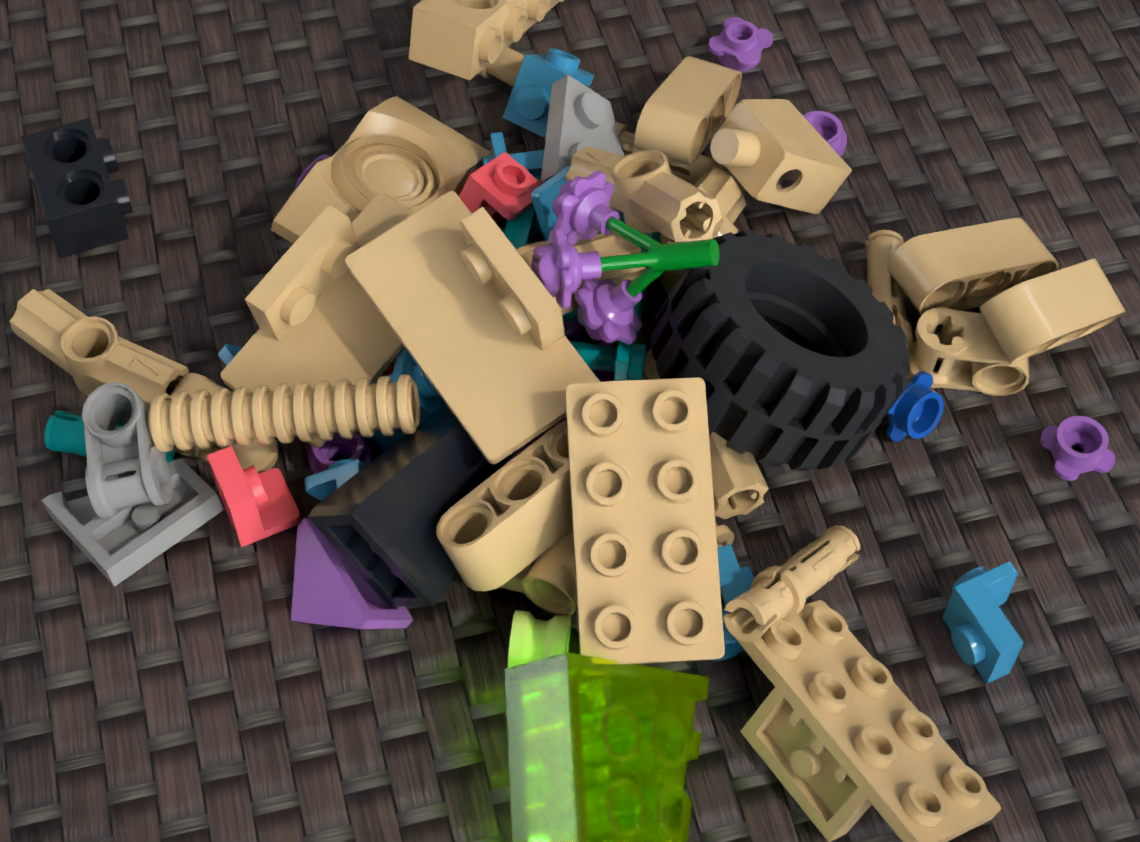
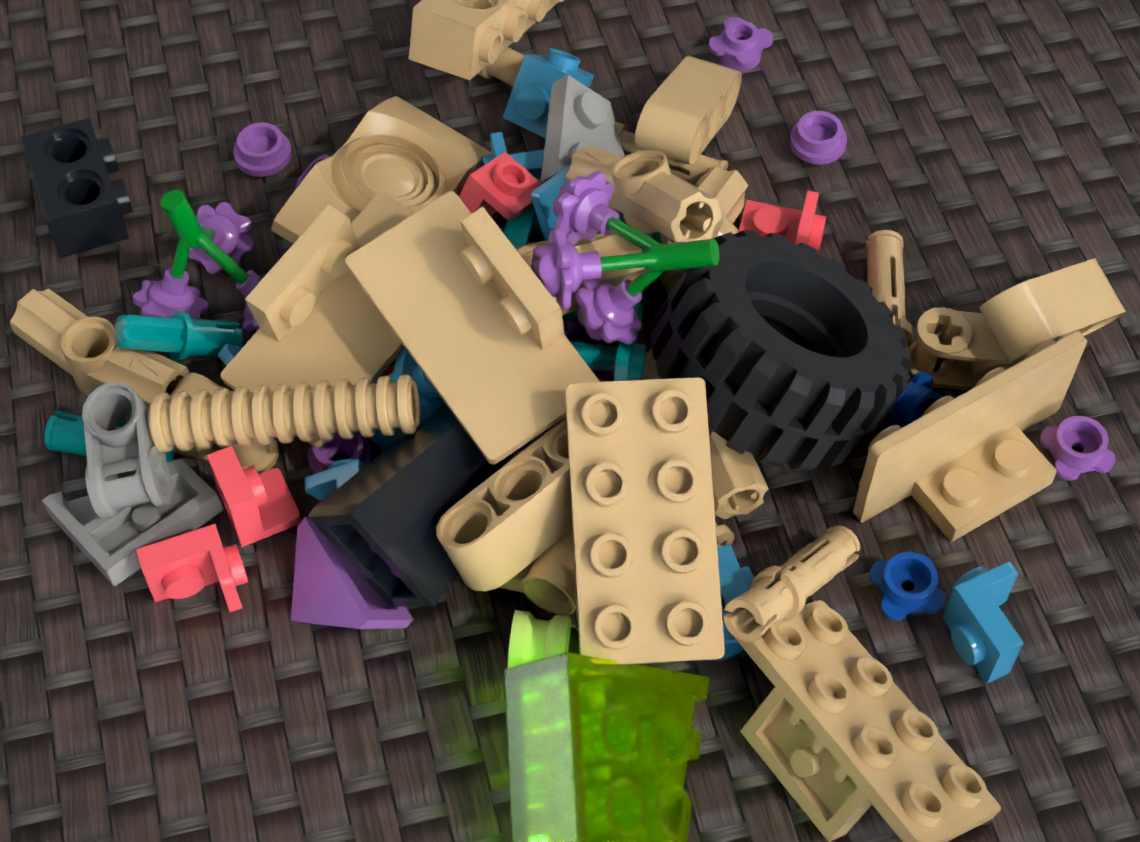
tan torso [710,99,852,214] -> none
tan beam [887,218,1059,315] -> none
none -> teal axle [114,311,243,361]
none -> medium lavender plant [132,190,262,332]
none -> coral bracket [136,524,248,612]
none -> medium lavender plate [233,123,292,177]
none -> coral bracket [738,190,827,251]
none -> tan bracket [853,331,1088,542]
none -> blue plate [869,552,946,621]

